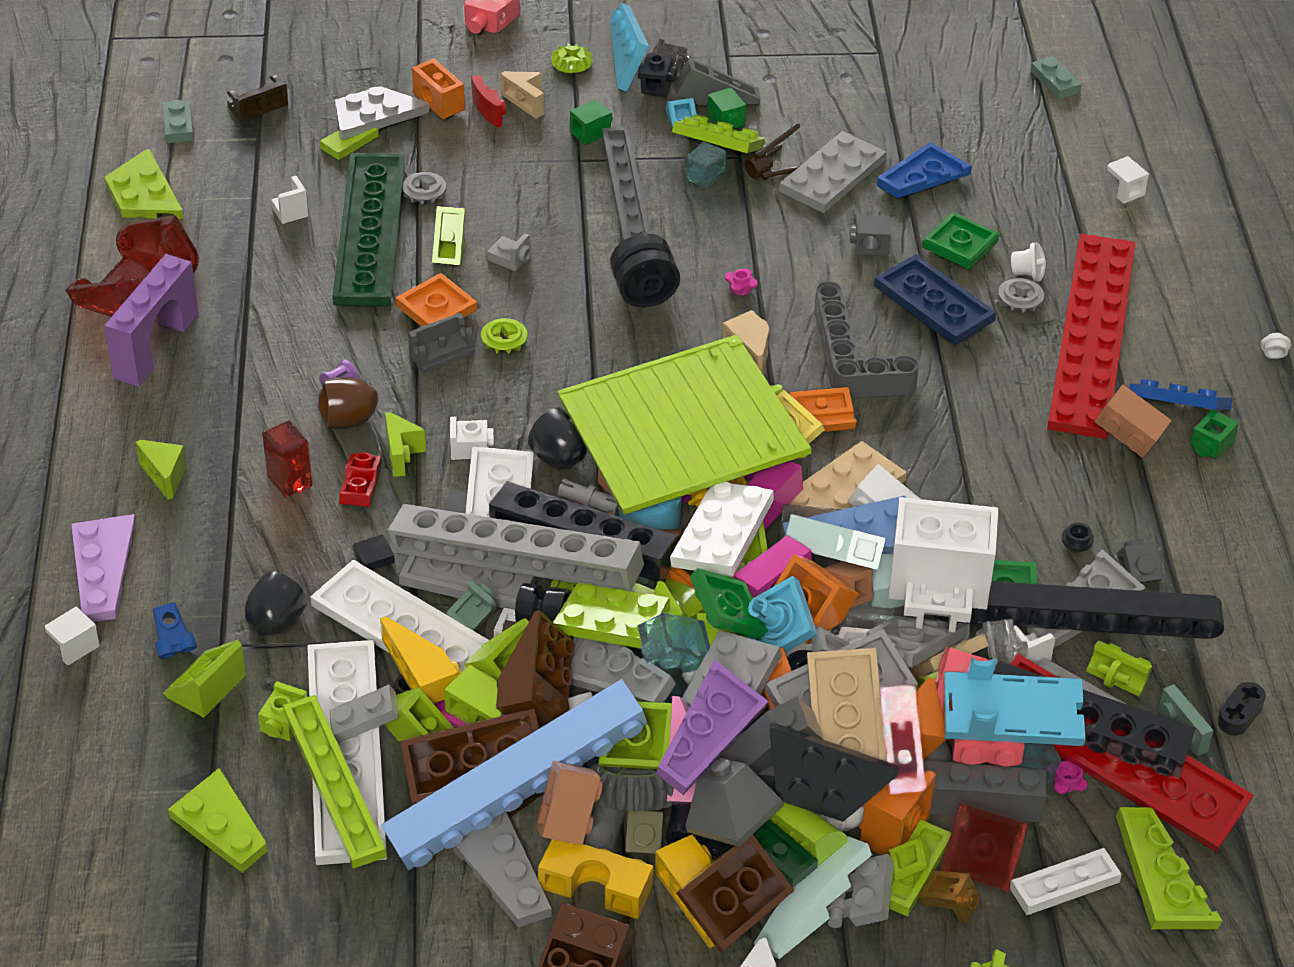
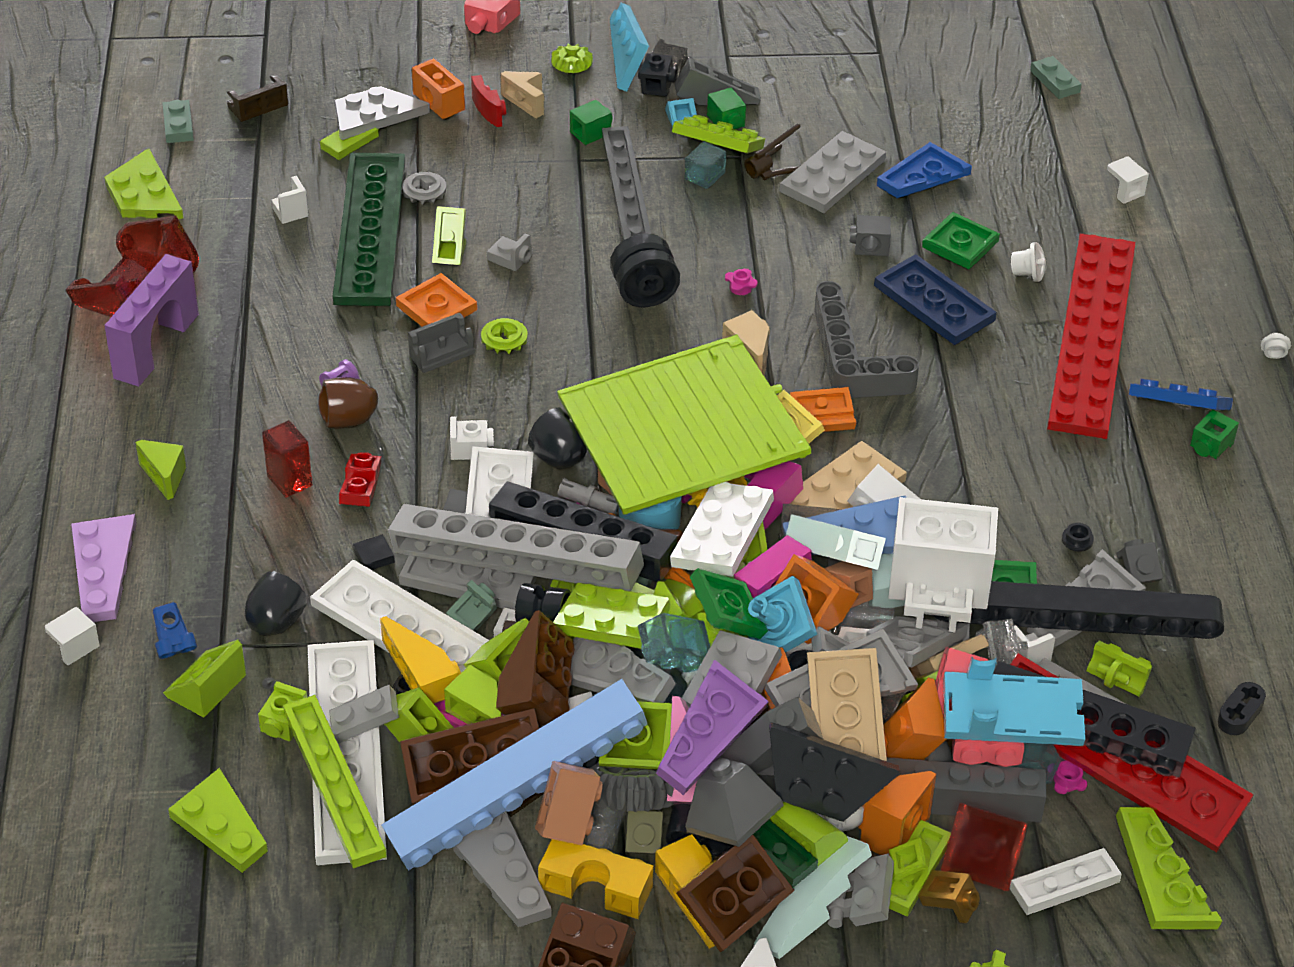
lime slope [385,412,426,477] -> none
clear pink slope [880,684,926,794] -> none
light grey gear [998,278,1044,313] -> none
nougat brick [1094,384,1172,458] -> none
sand green plate [1158,684,1214,756] -> none

